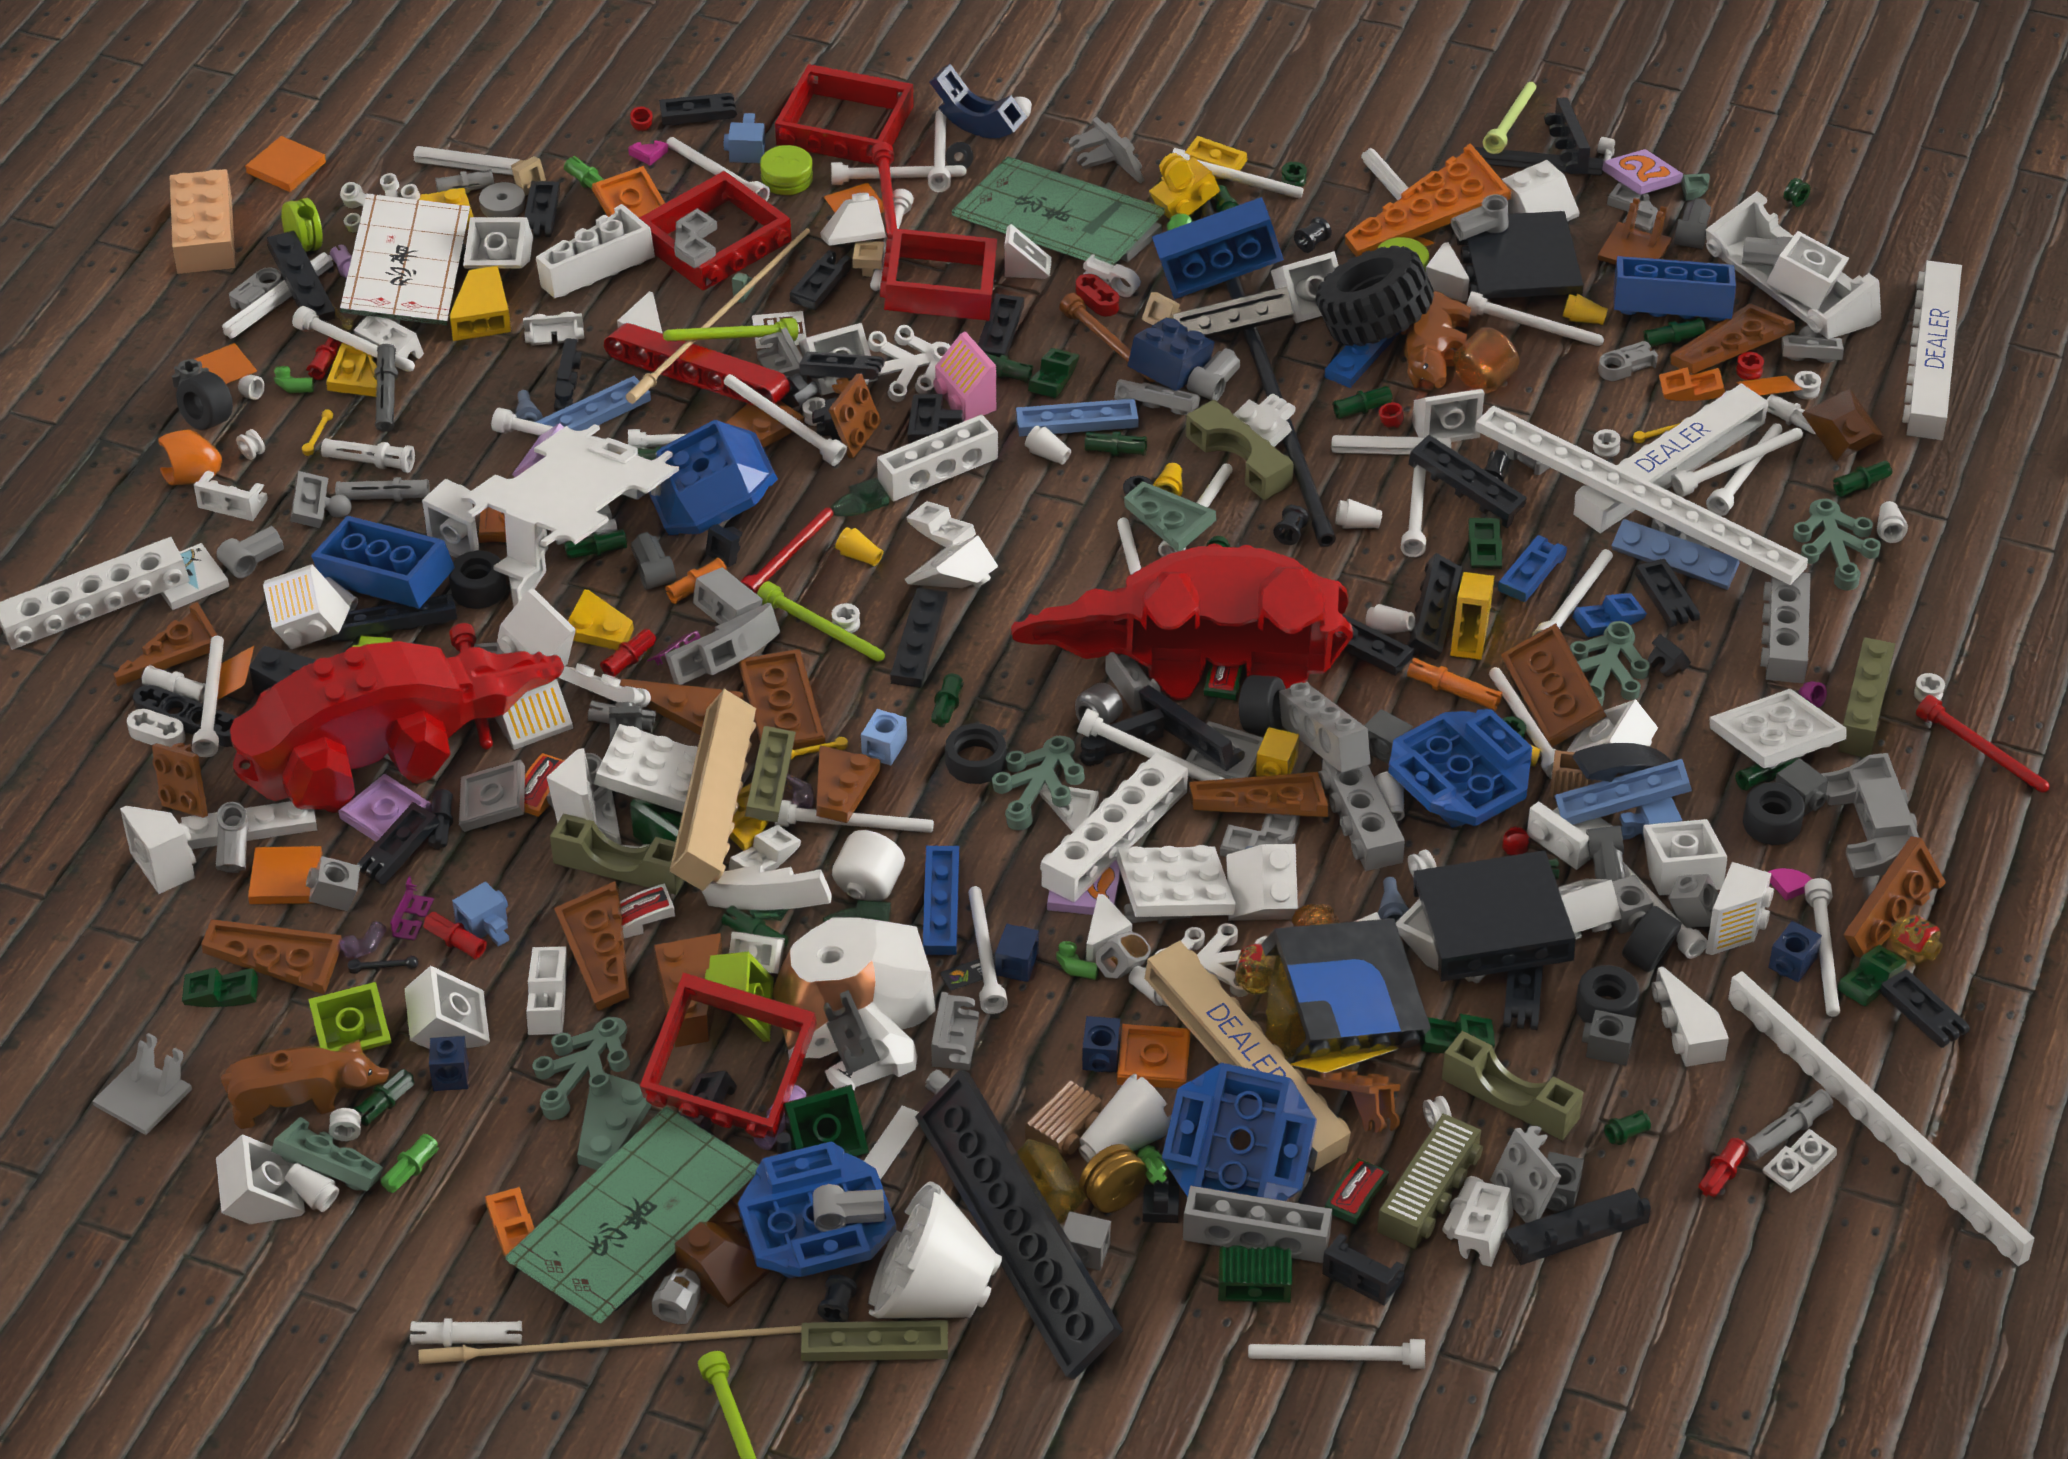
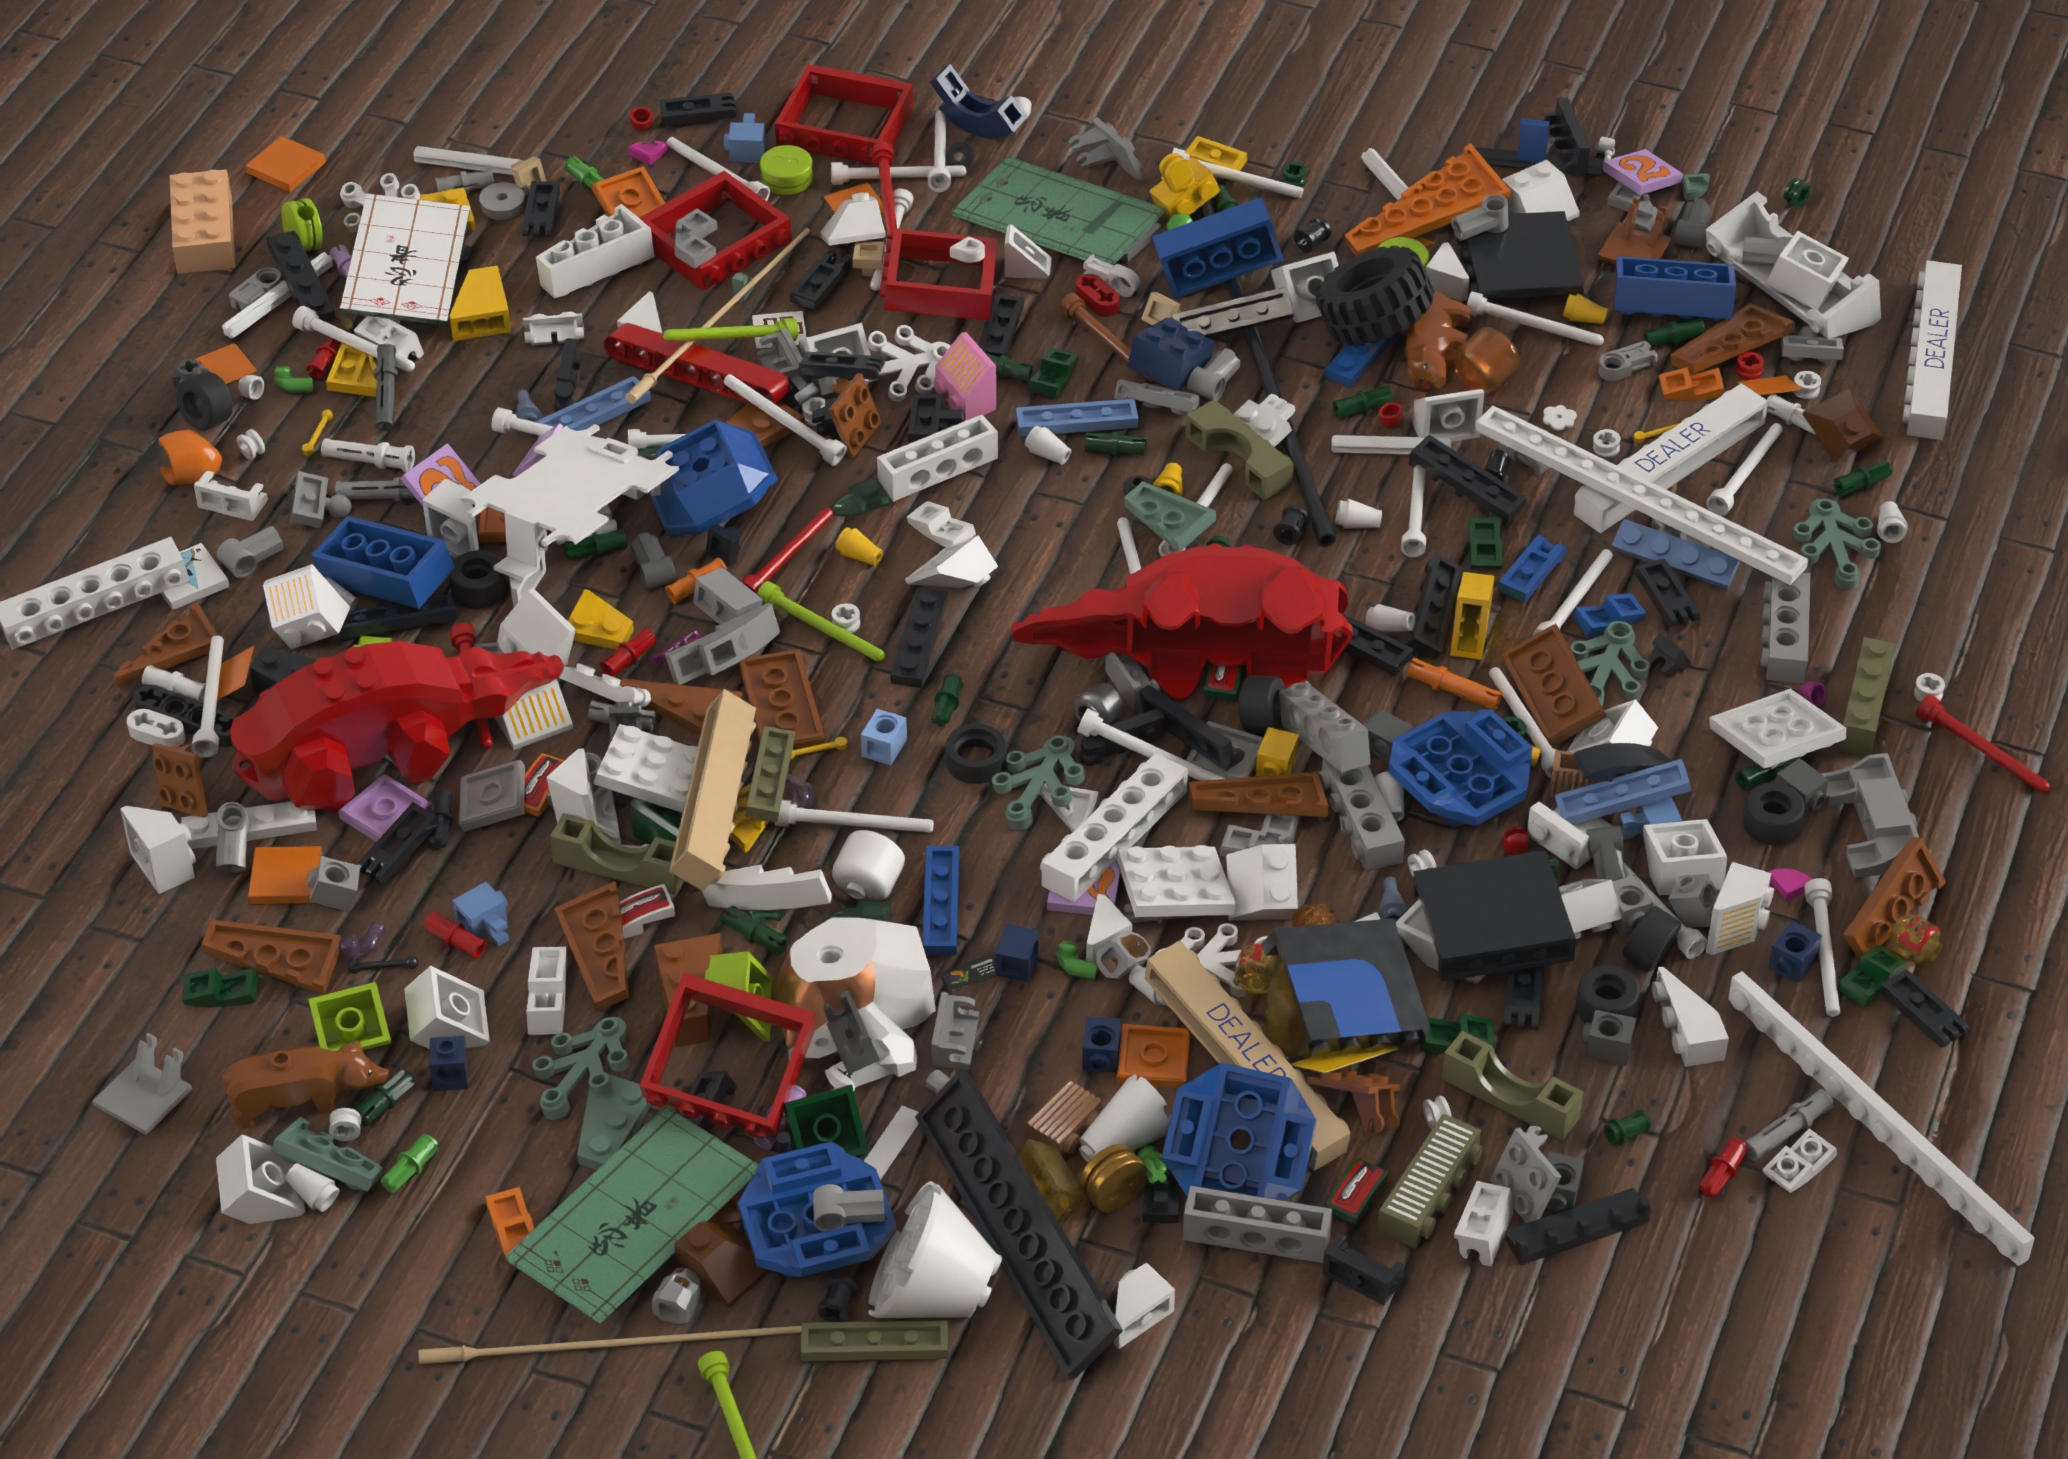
magenta piece [390,876,434,941] -> none
white pin [410,1318,522,1347] -> none
white slope [463,217,533,268] -> none
white slope [729,825,801,872] -> none
white slope [729,931,785,974] -> none
dark orange wing [816,745,880,823] -> none
white piece [968,886,1008,1014] -> none
light grey brick [1060,1211,1111,1270] -> none
dark green brick [1218,1245,1292,1303] -> none
white piece [1248,1339,1425,1369] -> none
white axle [1442,1176,1485,1240] -> none
yellowish green piece [1483,82,1536,154] -> none
white piece [1671,428,1803,497] -> none
none -> tile [400,443,481,506]
none -> white tile [950,236,985,263]
none -> white slope [1114,1262,1175,1349]
none -> blue slope [1517,119,1549,163]
none -> white plant [1543,405,1577,431]

